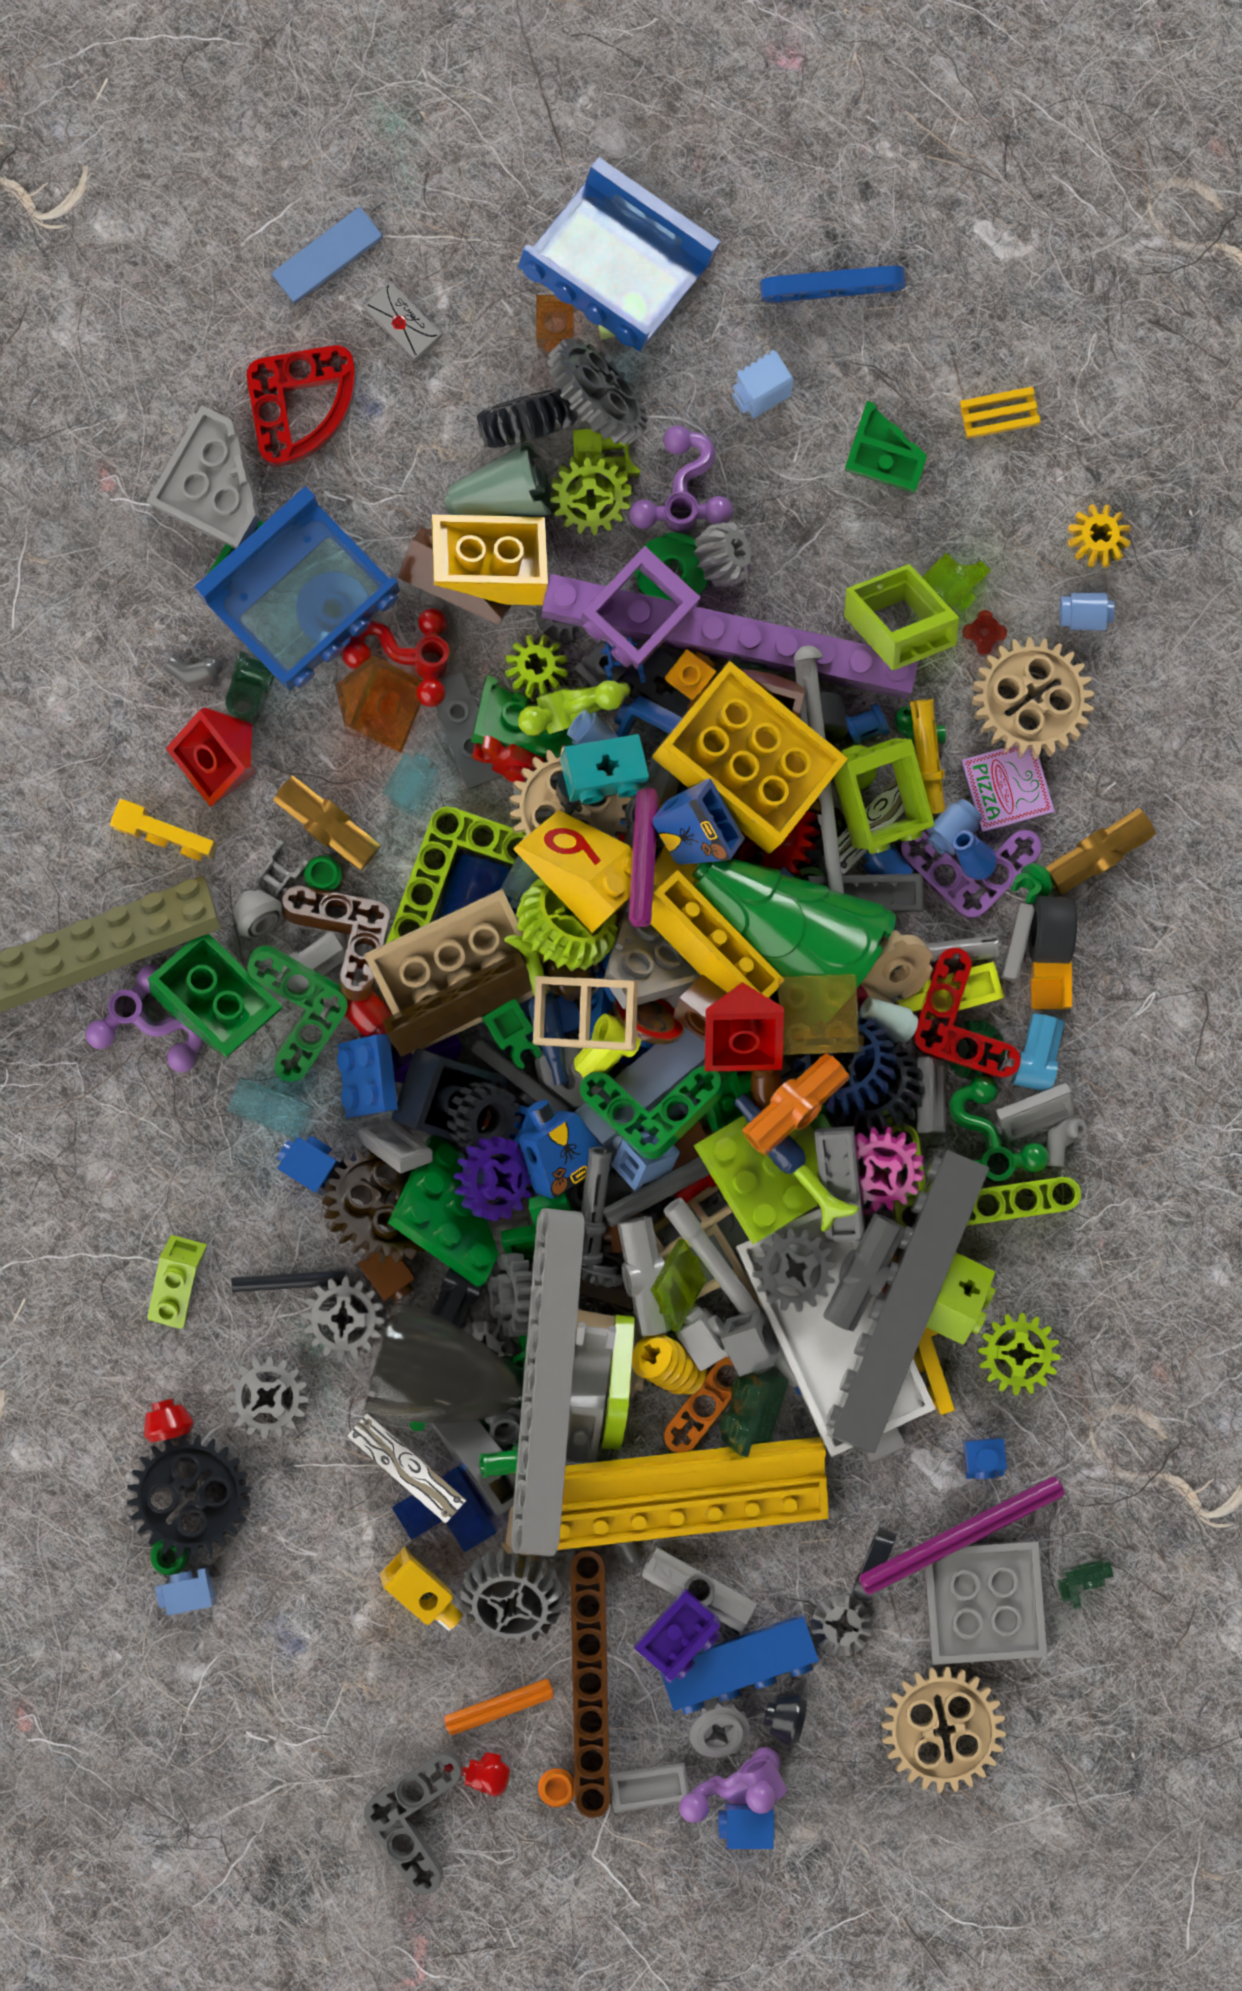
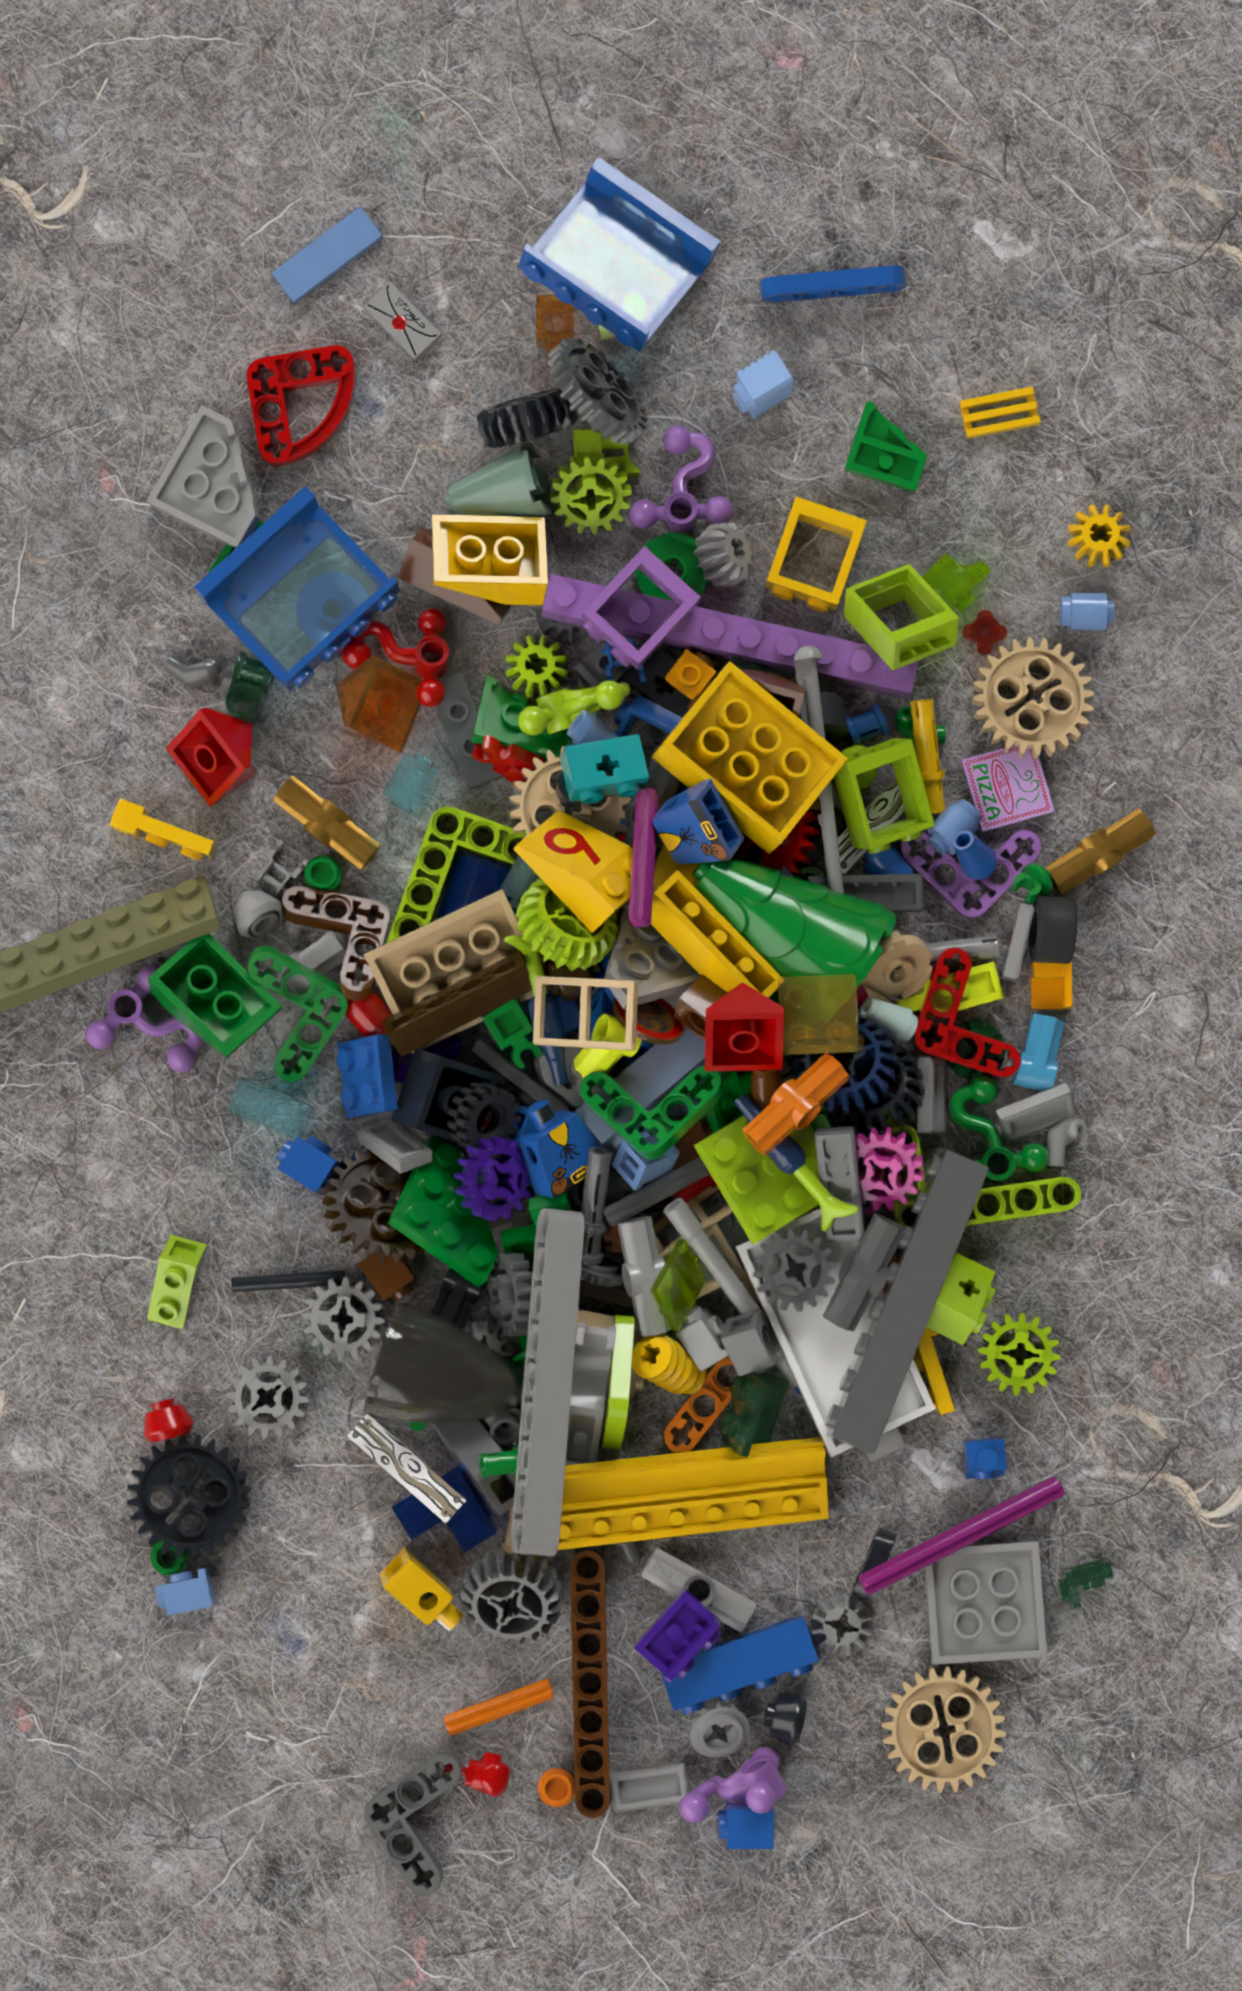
none -> yellow window [766,496,867,613]

